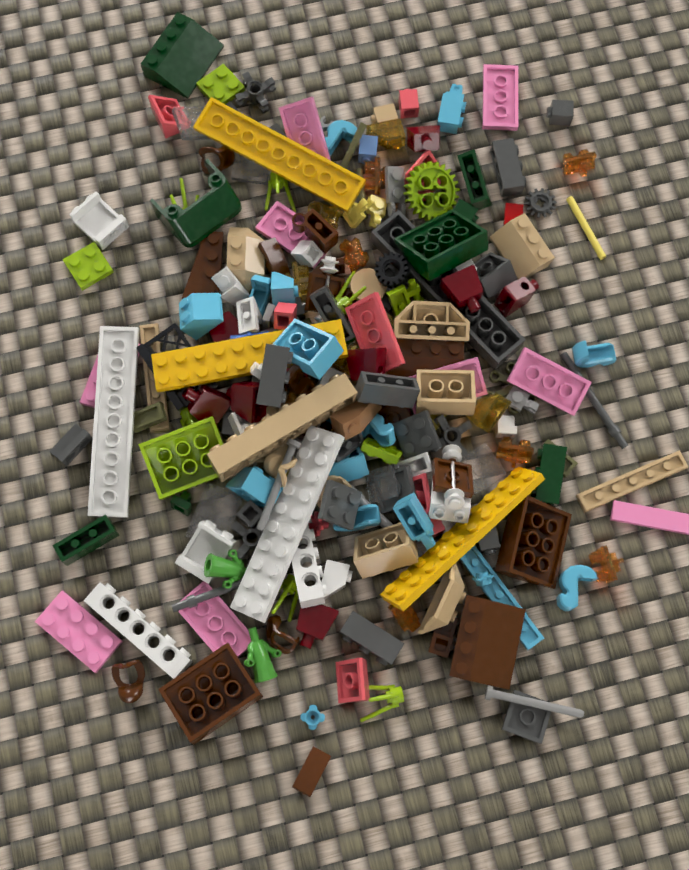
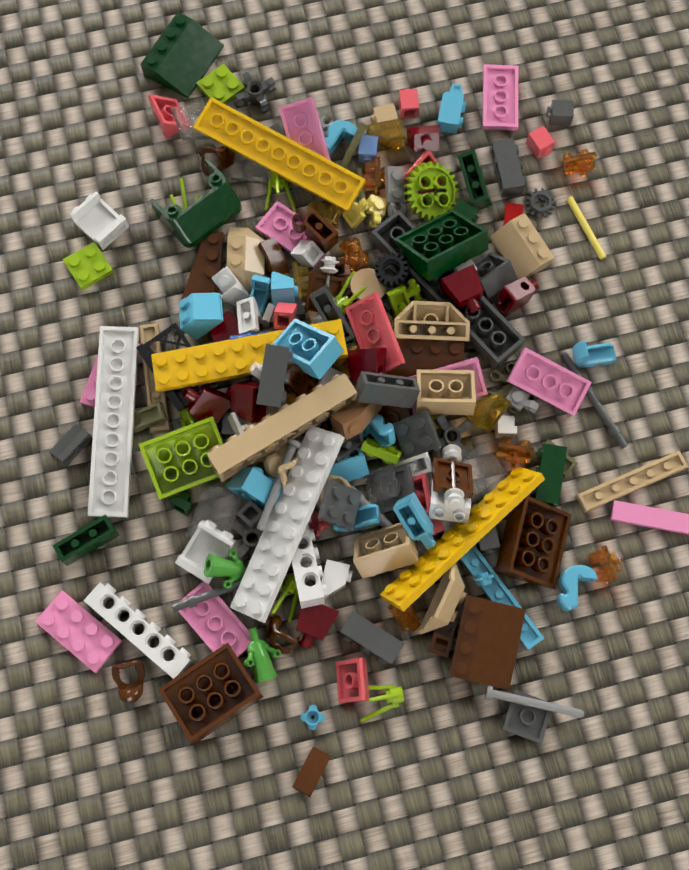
none -> coral brick [526,126,555,159]

